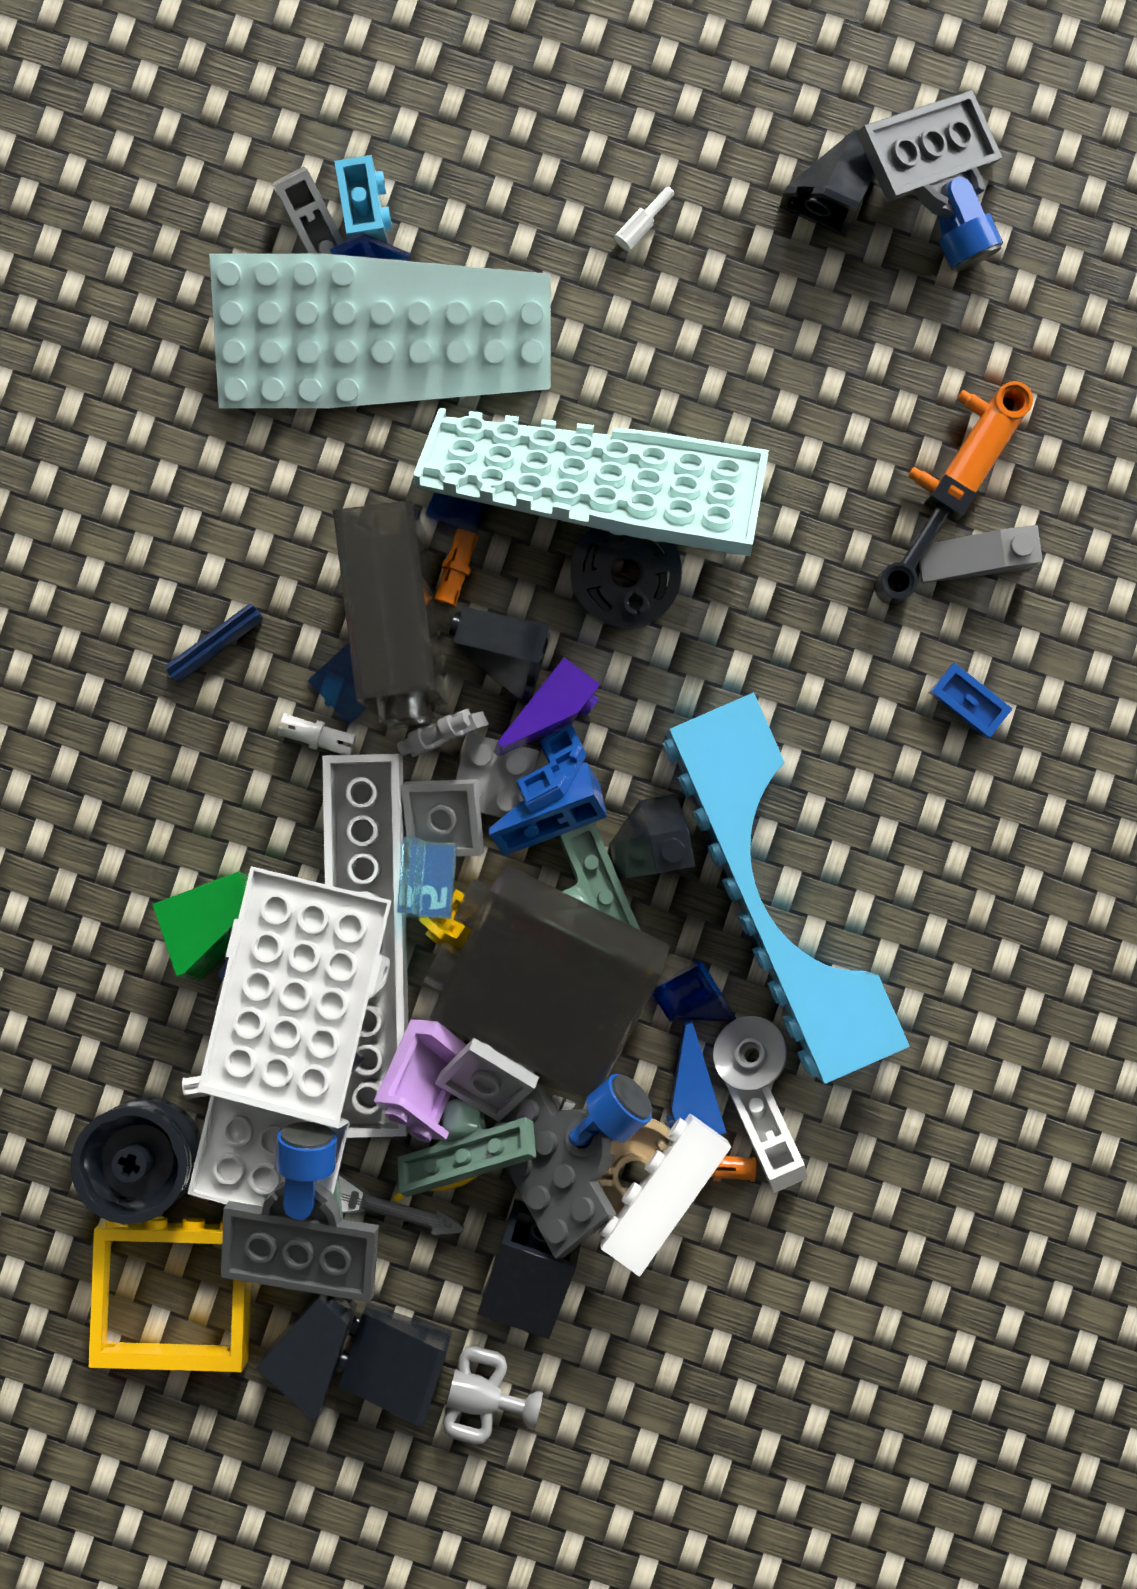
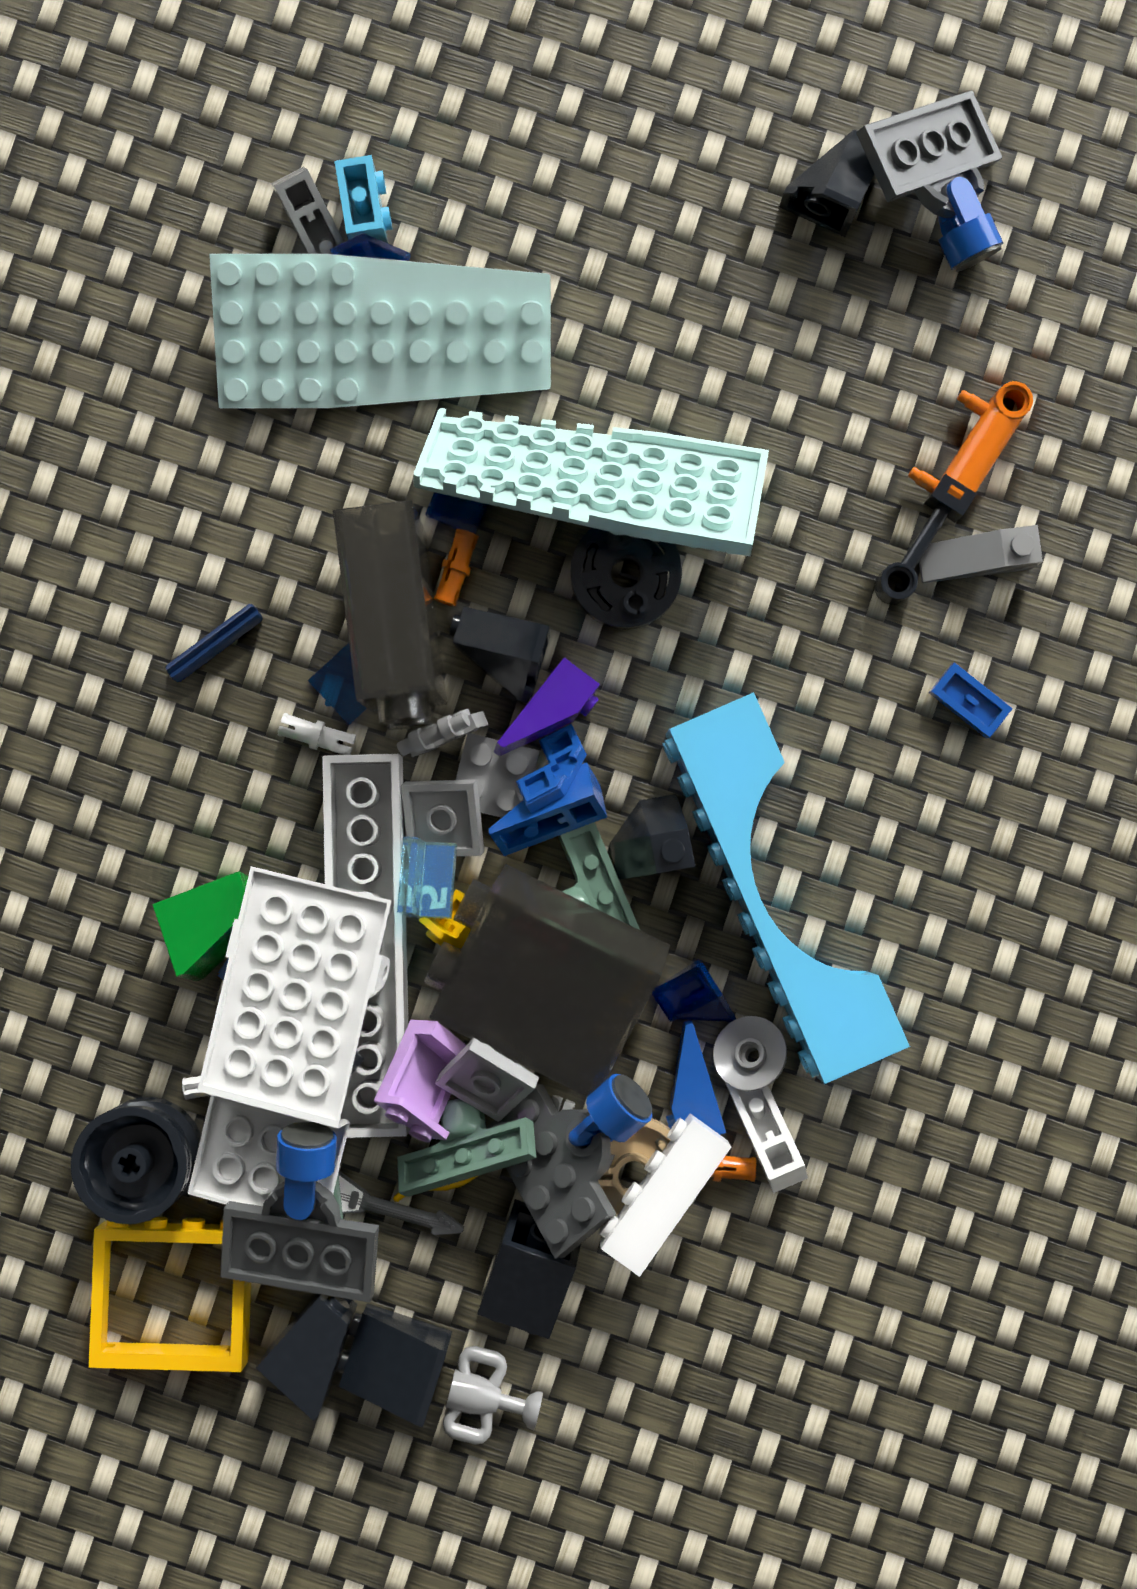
white axle [614,187,674,252] -> none

